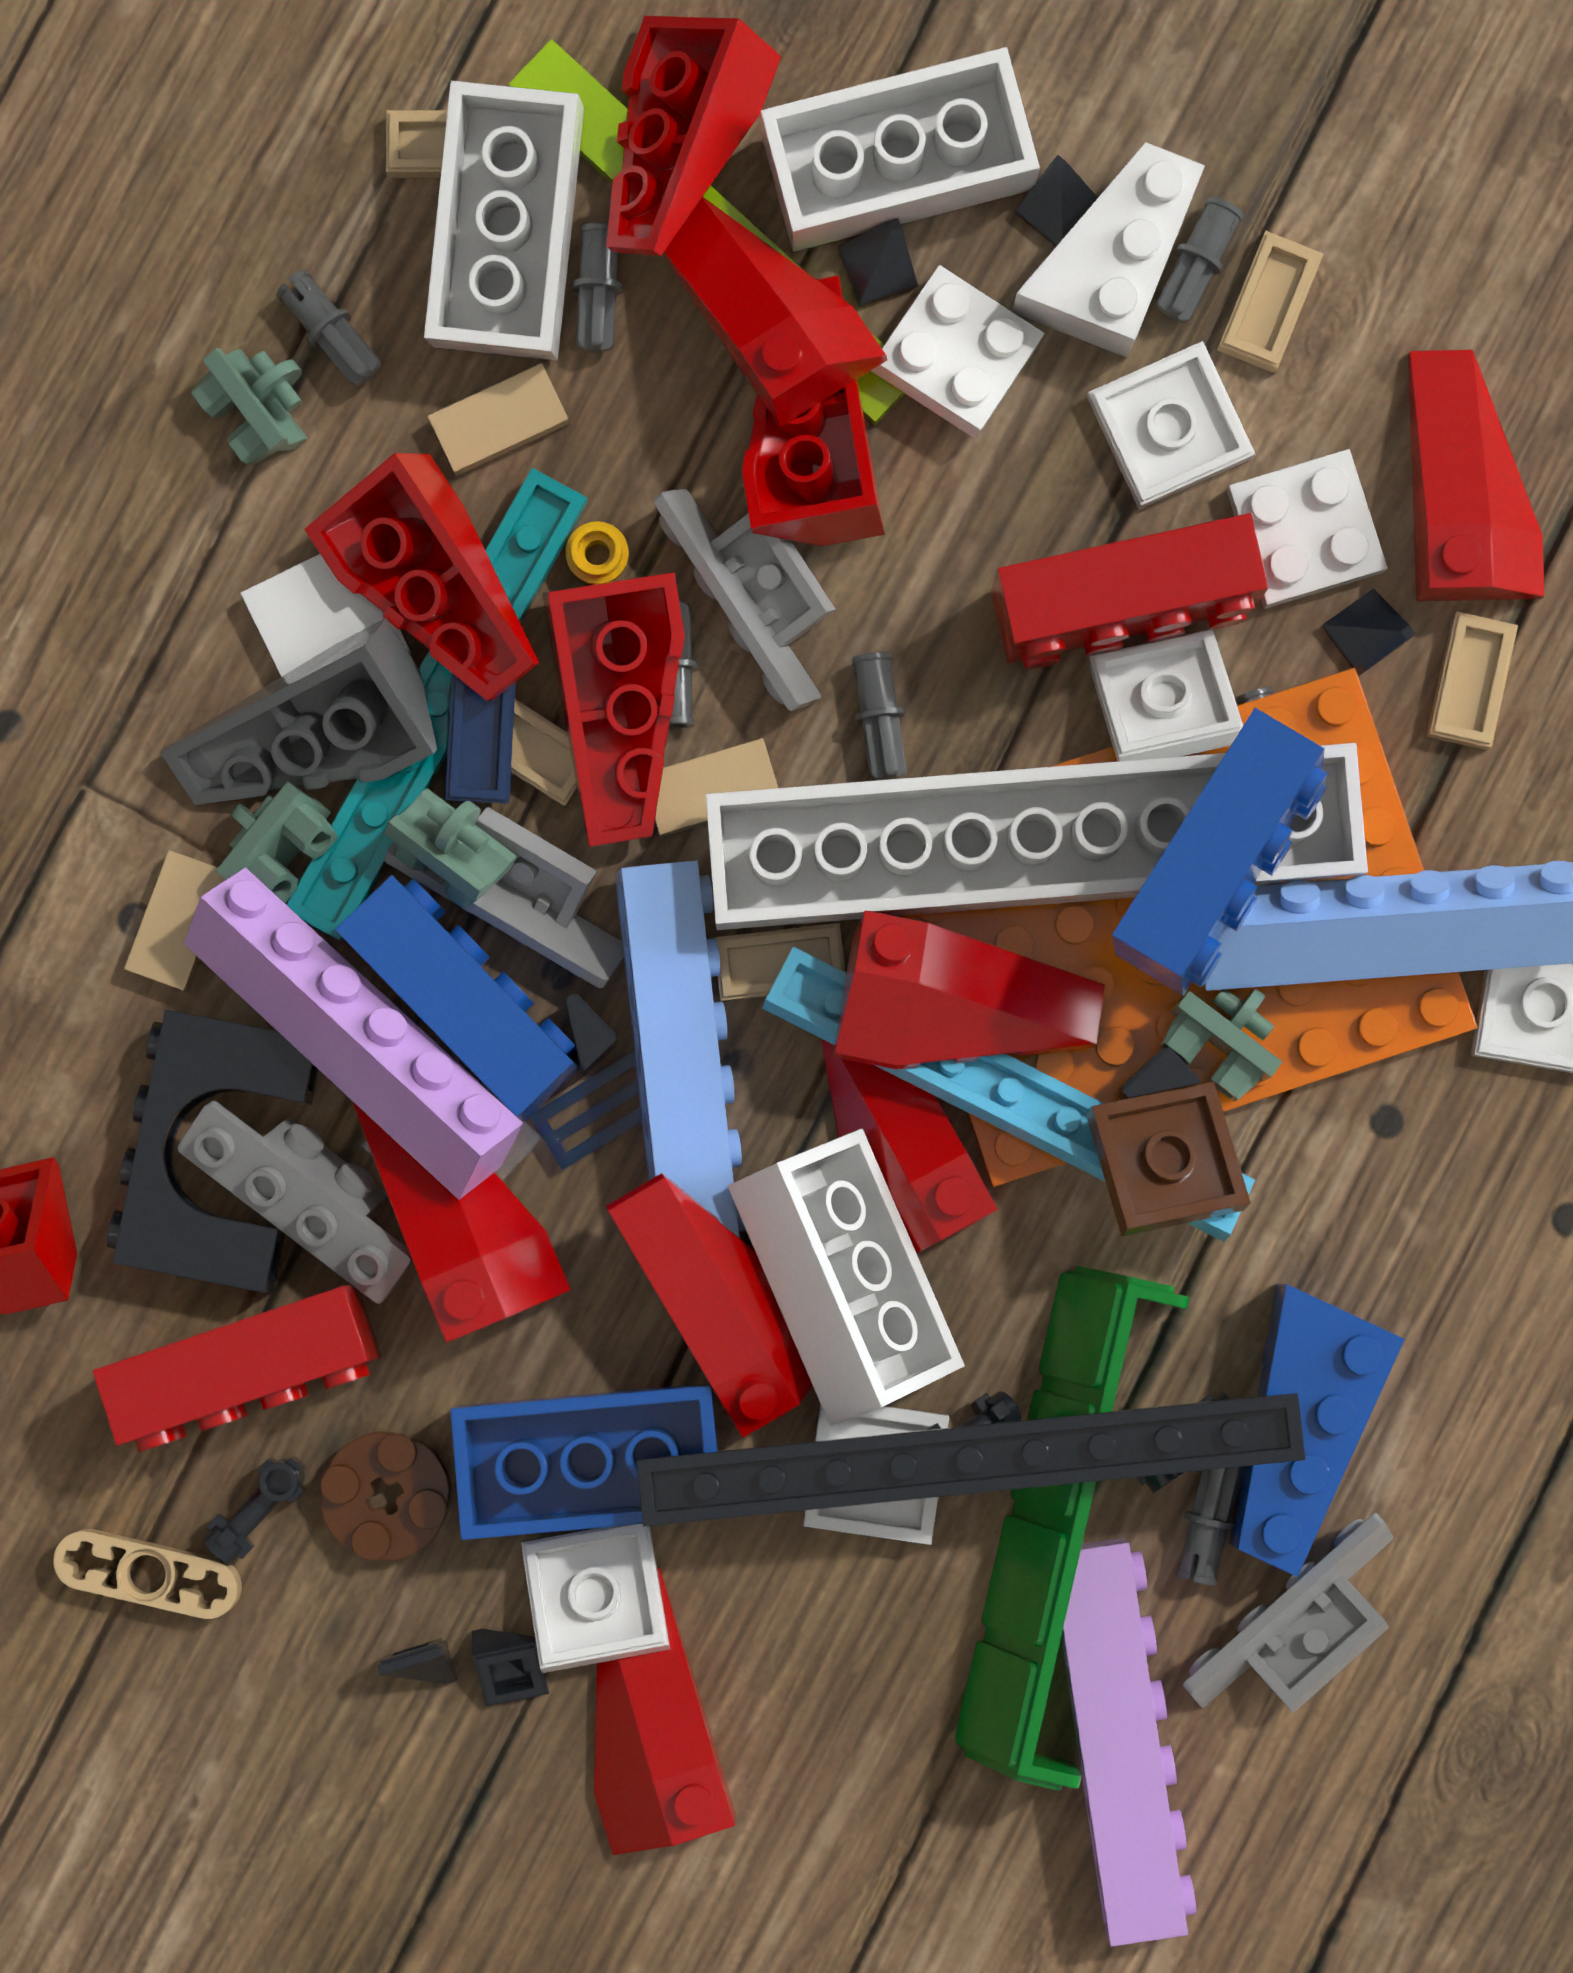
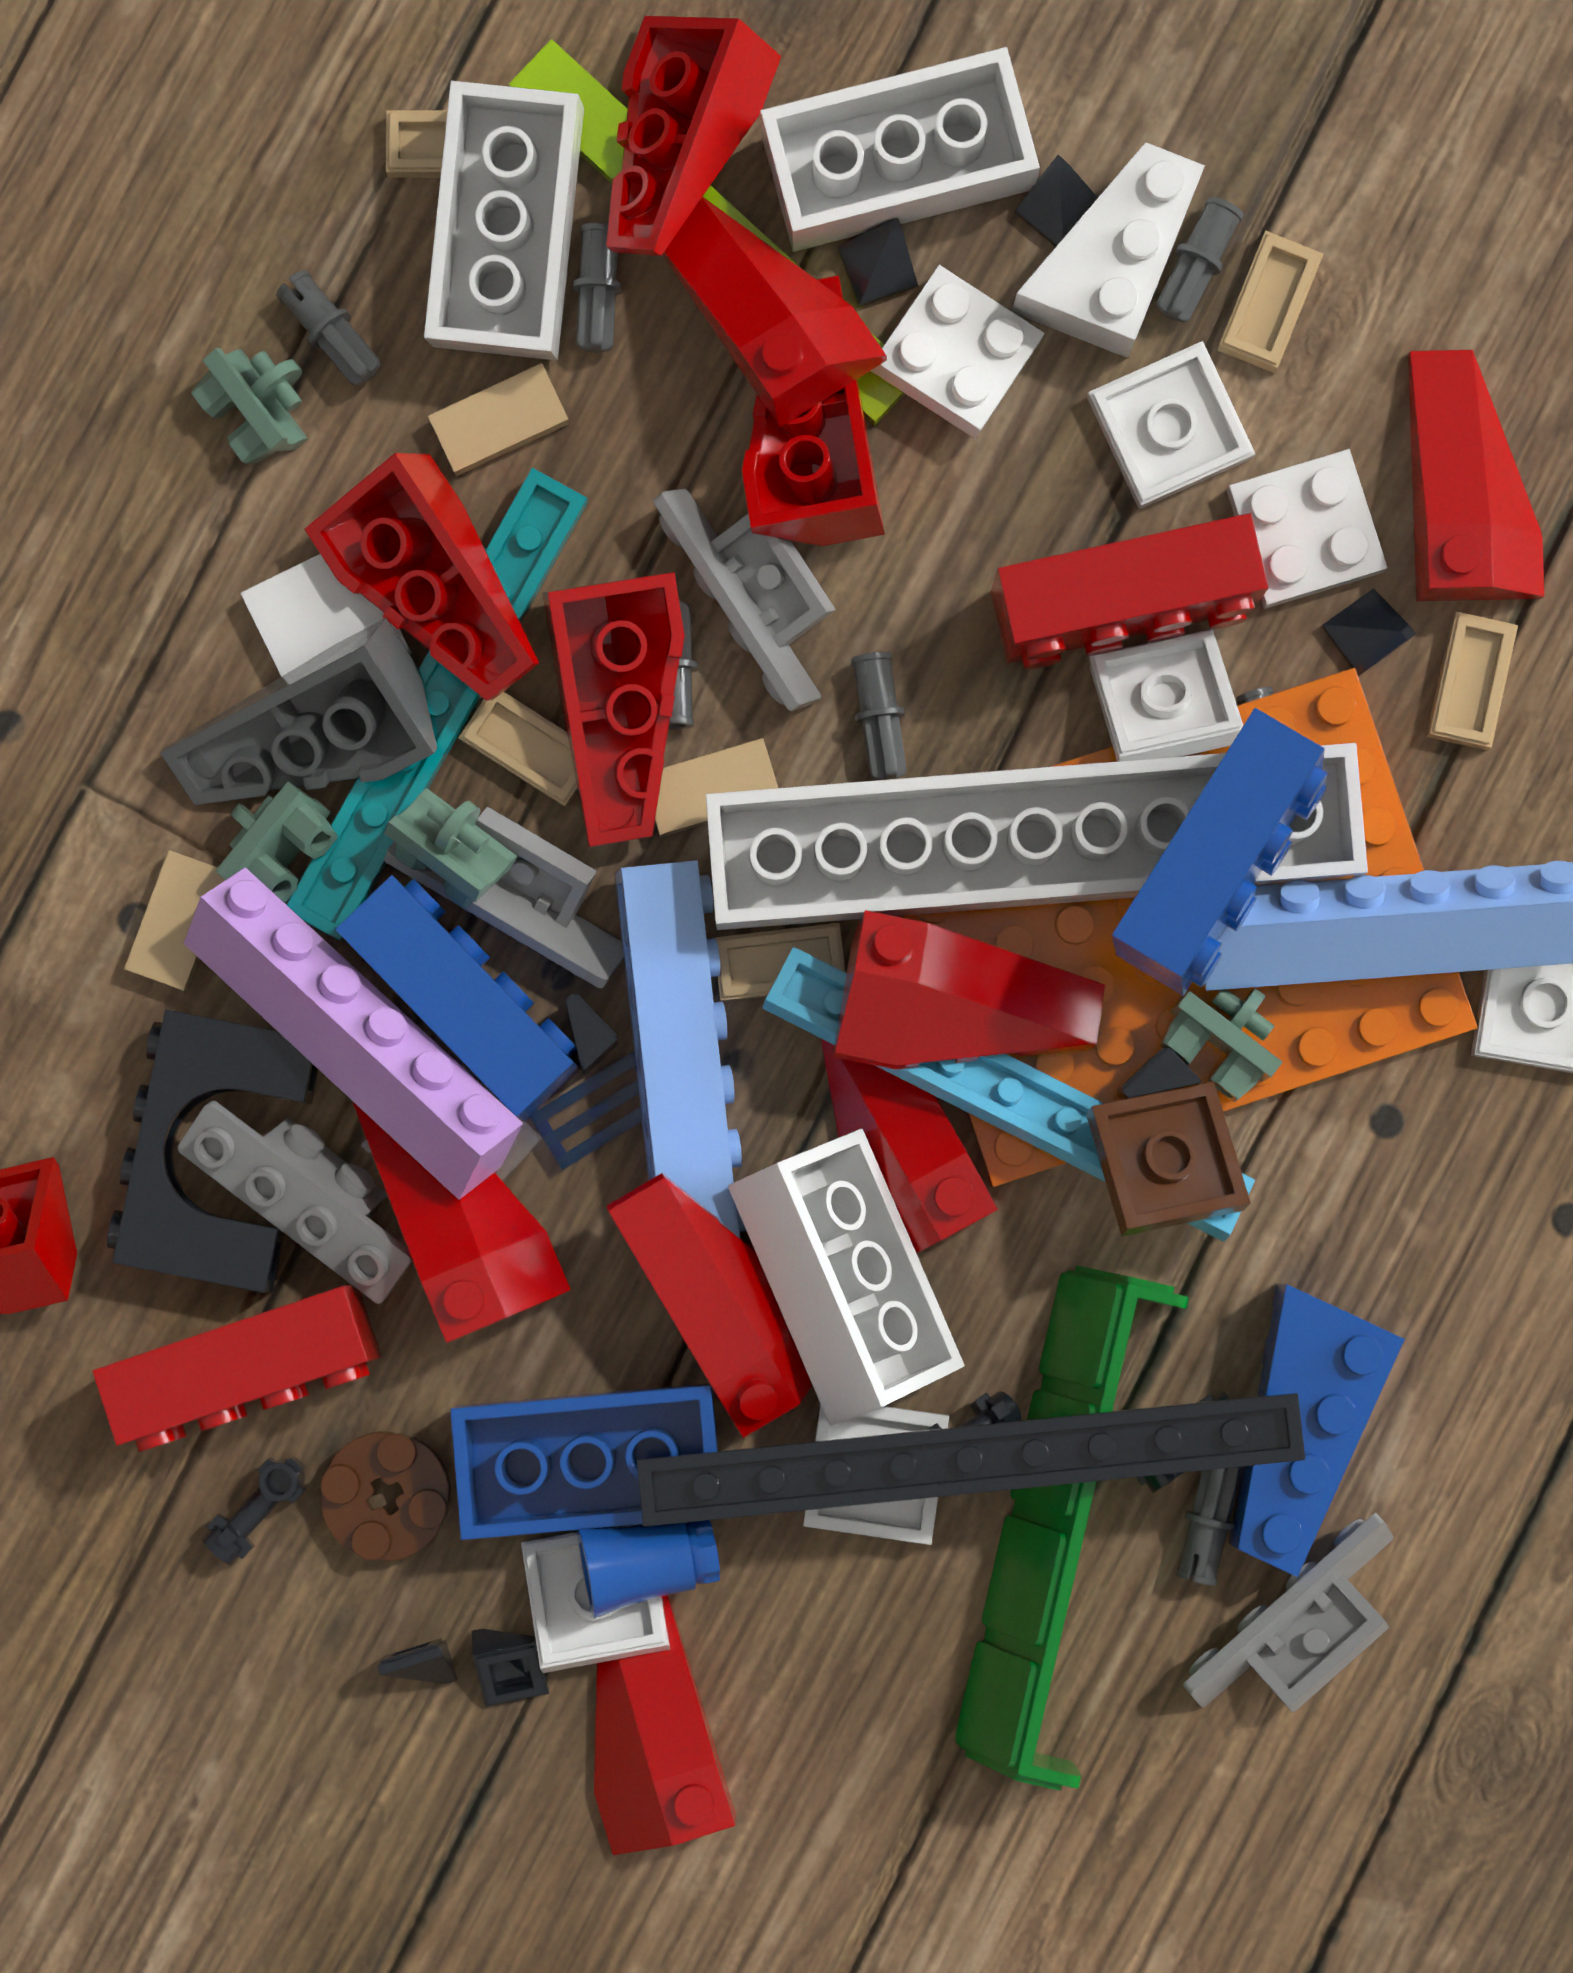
tan beam [53,1529,242,1619] -> none
dark blue tile [443,672,516,804] -> none
yellow plate [566,521,629,585] -> none
lavender brick [1061,1538,1197,1947] -> none
none -> blue plant [577,1520,720,1619]

